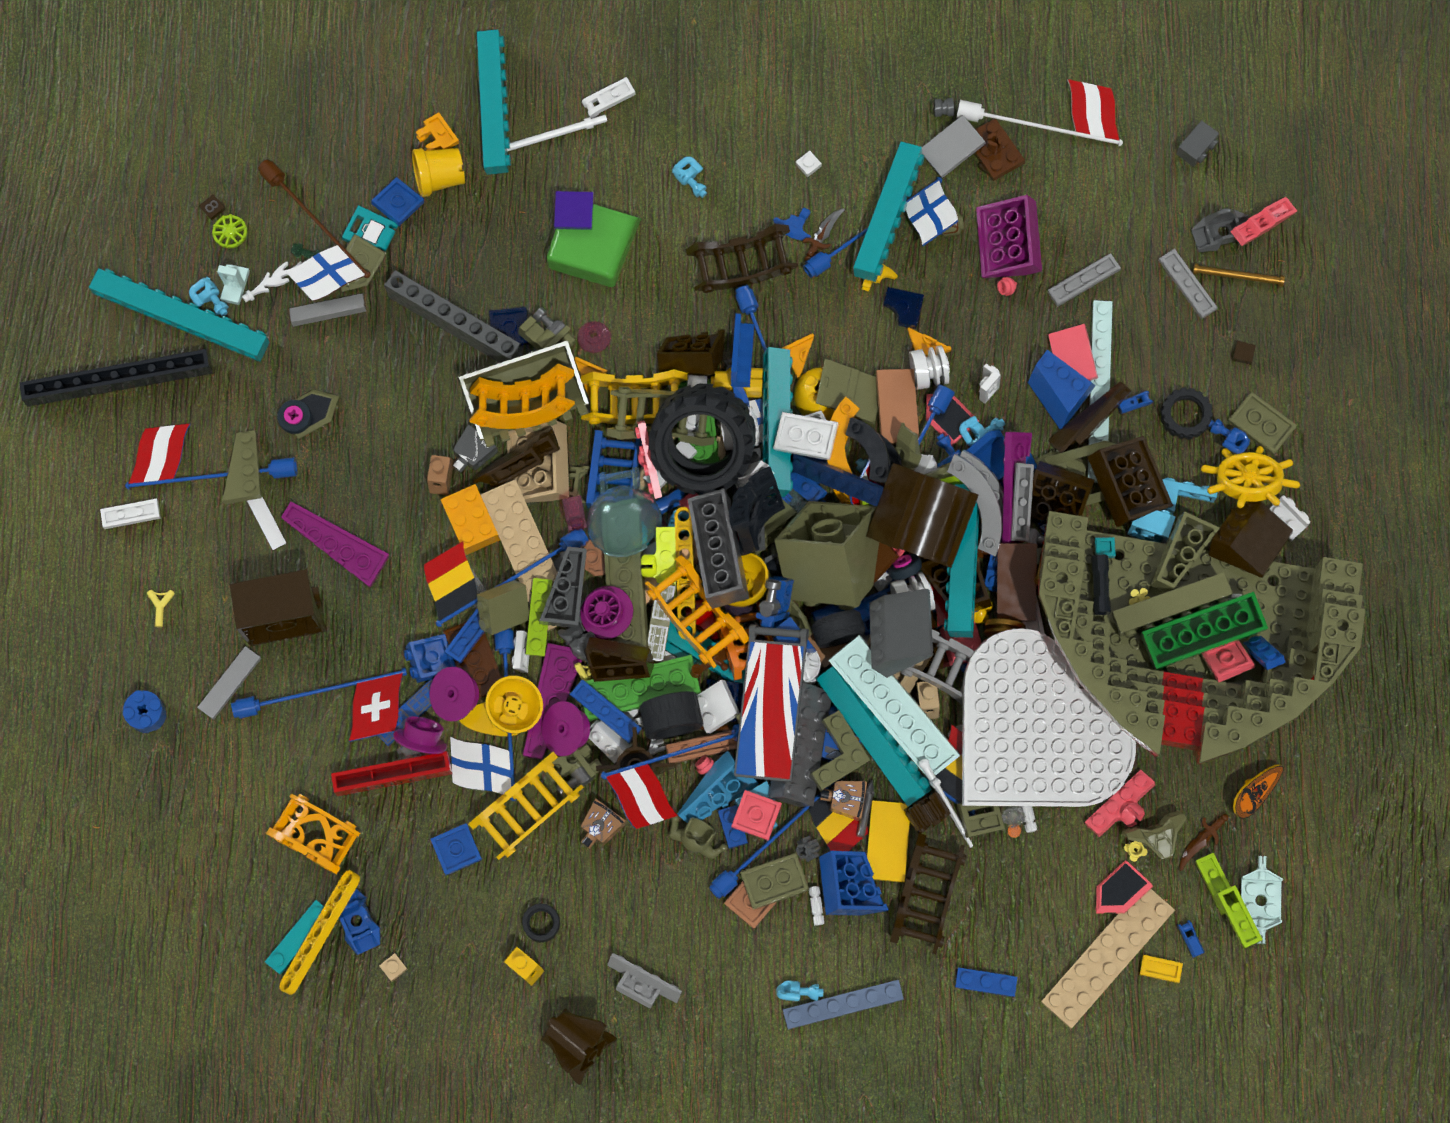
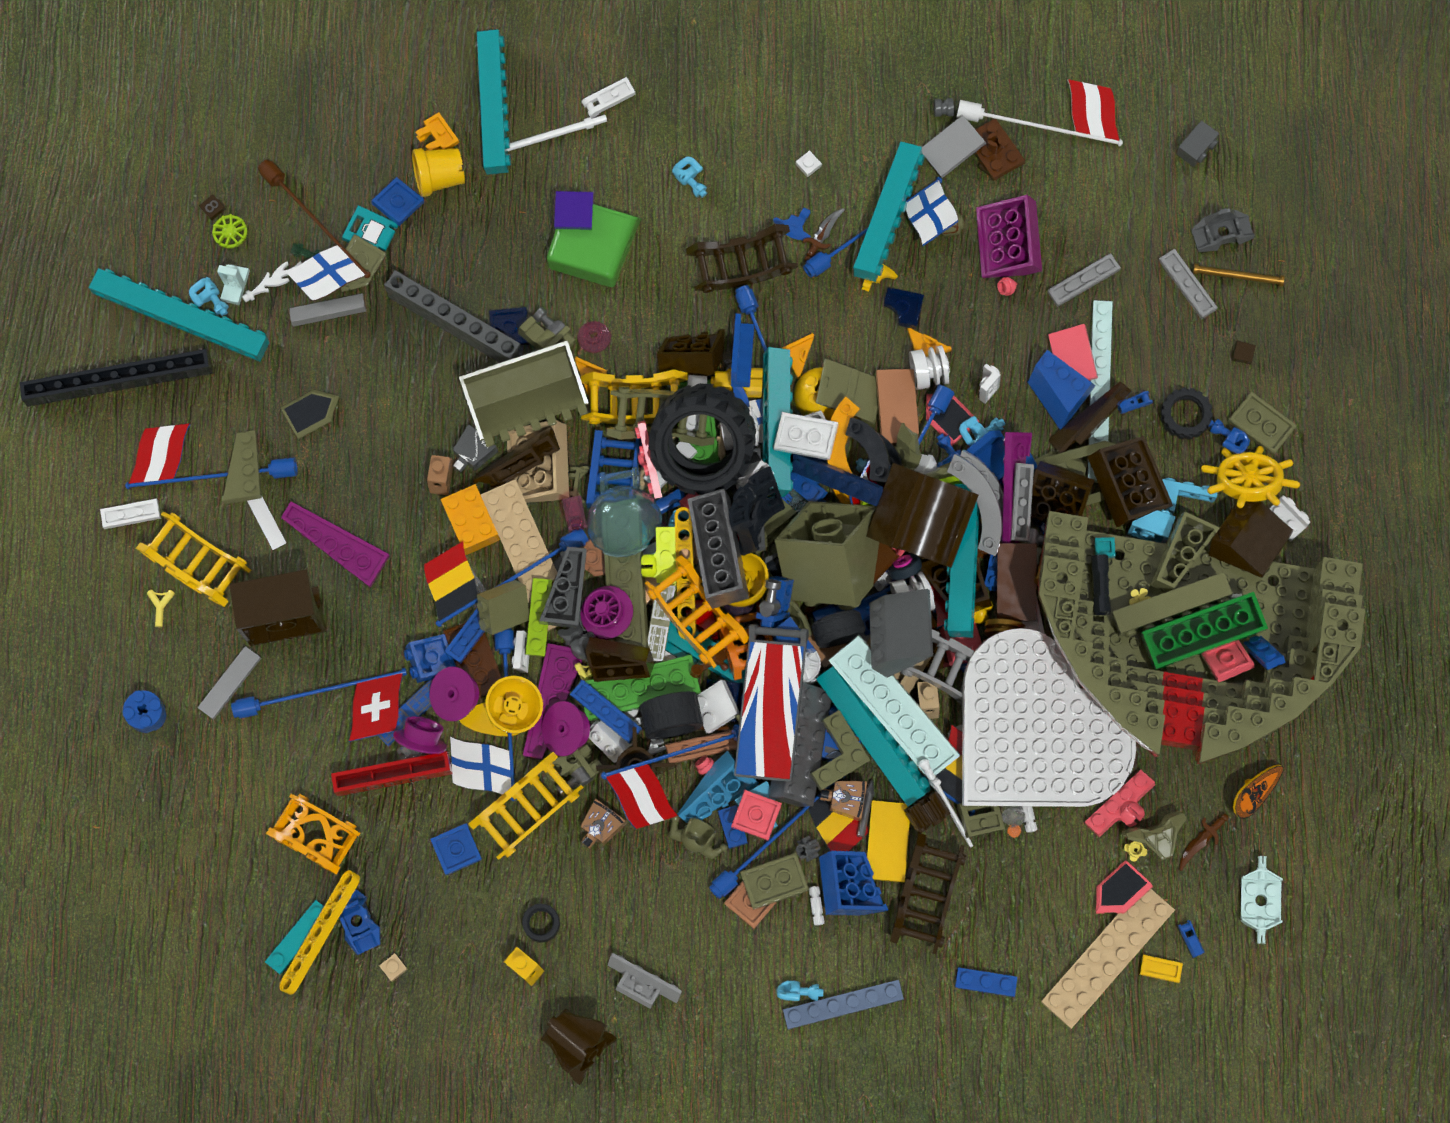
black wheel [277,400,312,434] -> none
light orange fence [469,364,575,429] -> none
lime bracket [1195,853,1263,949] -> none
coral slope [1231,197,1297,246] -> none
none -> yellow fence [136,512,251,607]

